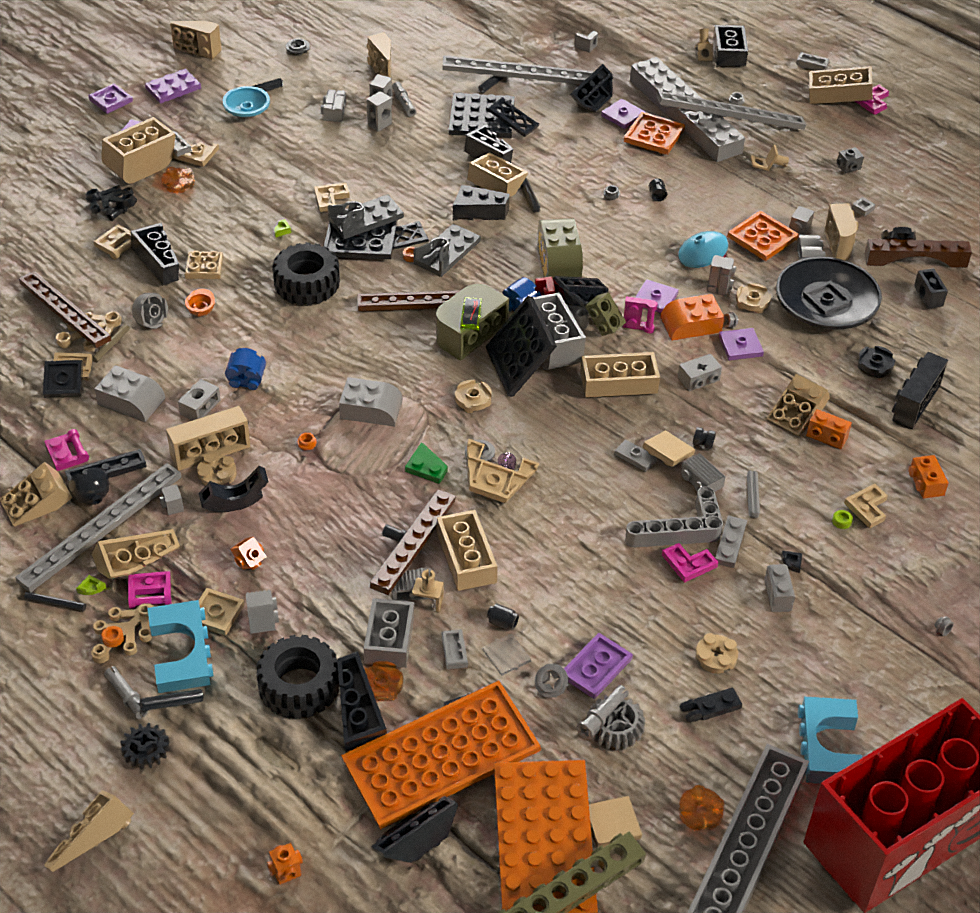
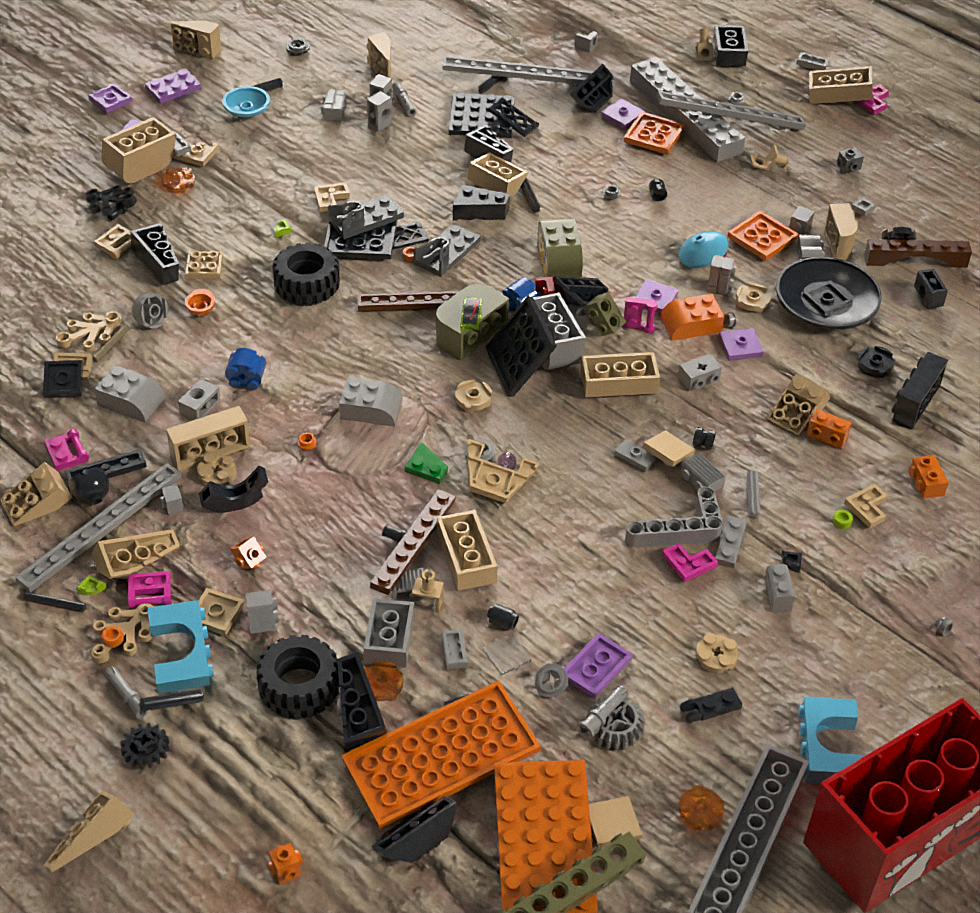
plate [19,271,112,348] -> none

